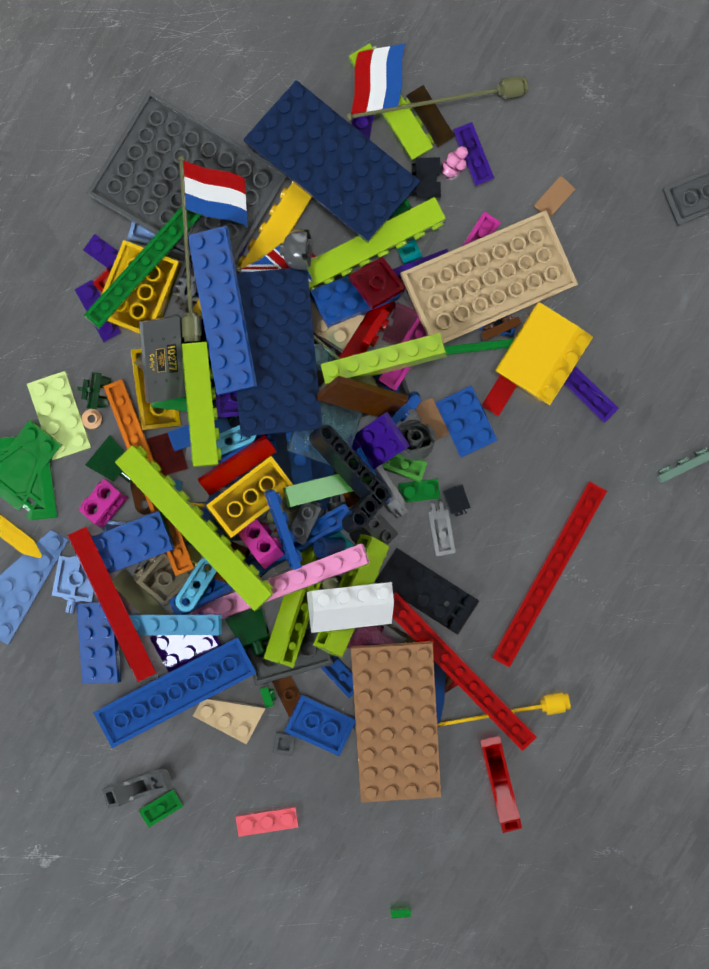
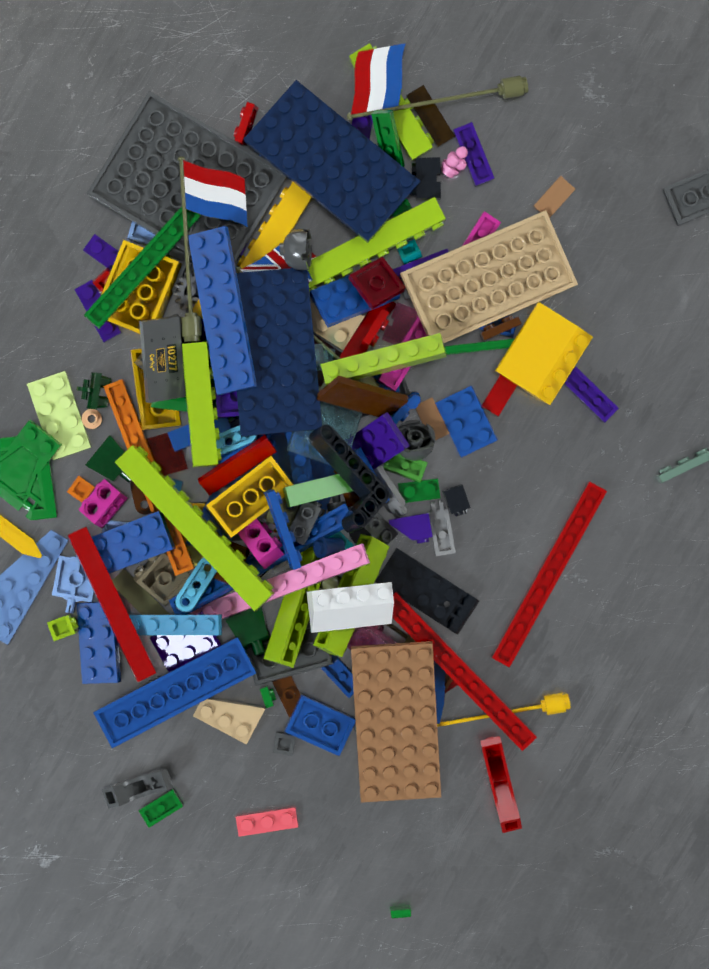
none -> lime bracket [47,614,79,641]
none -> orange plate [67,476,95,503]
none -> red plate [234,102,259,146]
none -> green plate [371,110,405,167]
none -> dark purple slope [389,513,433,544]

